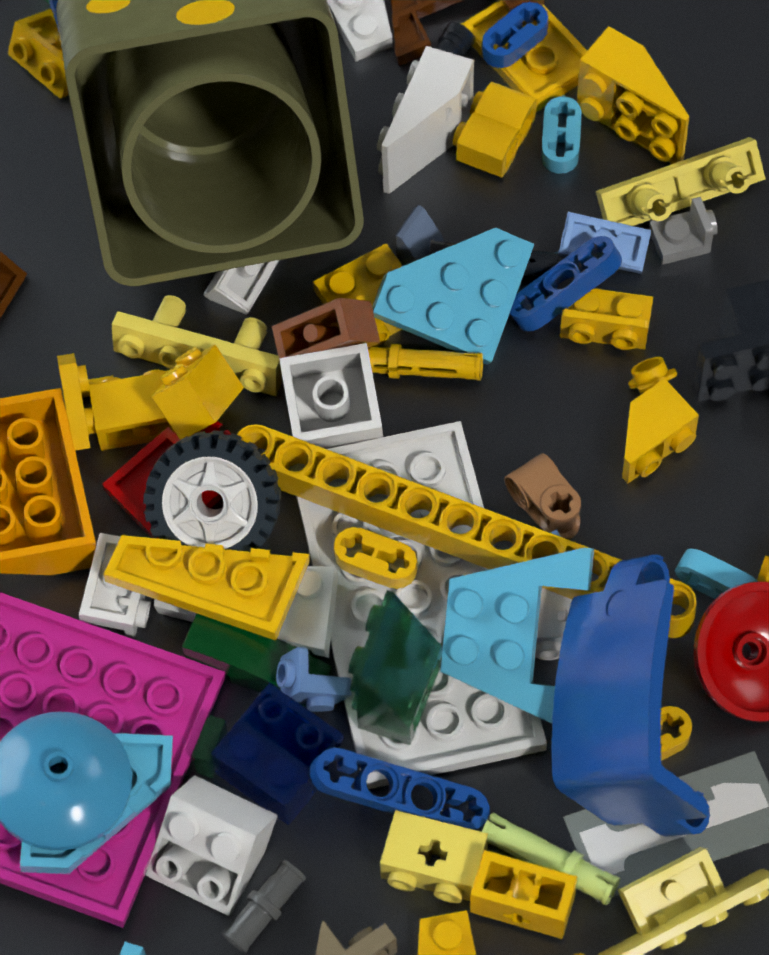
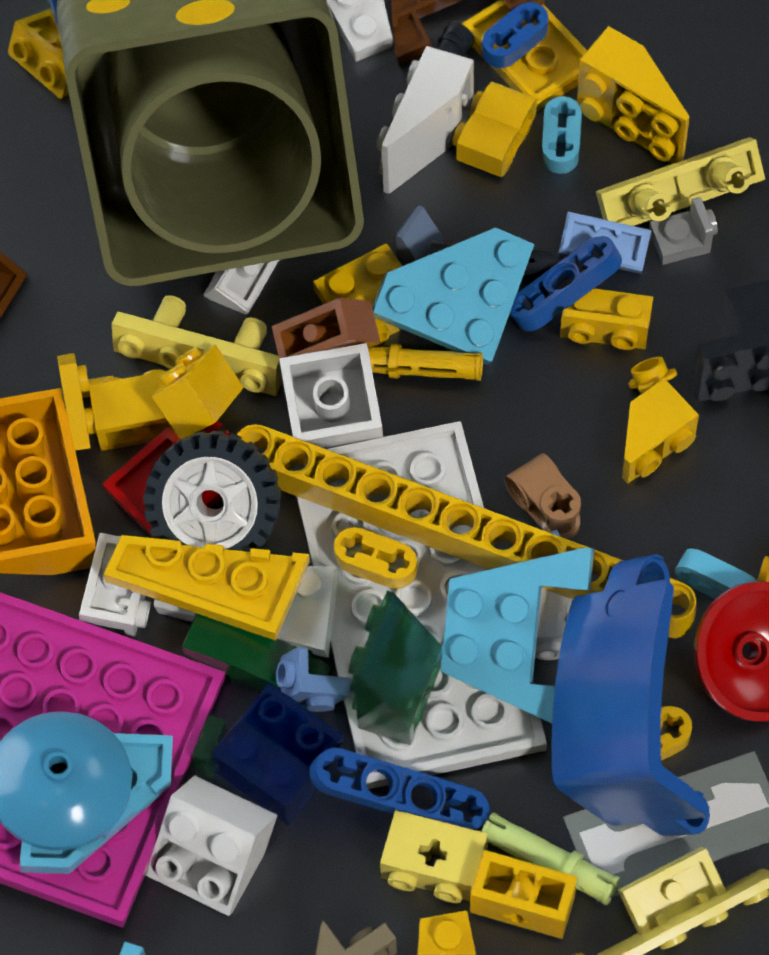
dark grey pin [222,859,306,953] -> none

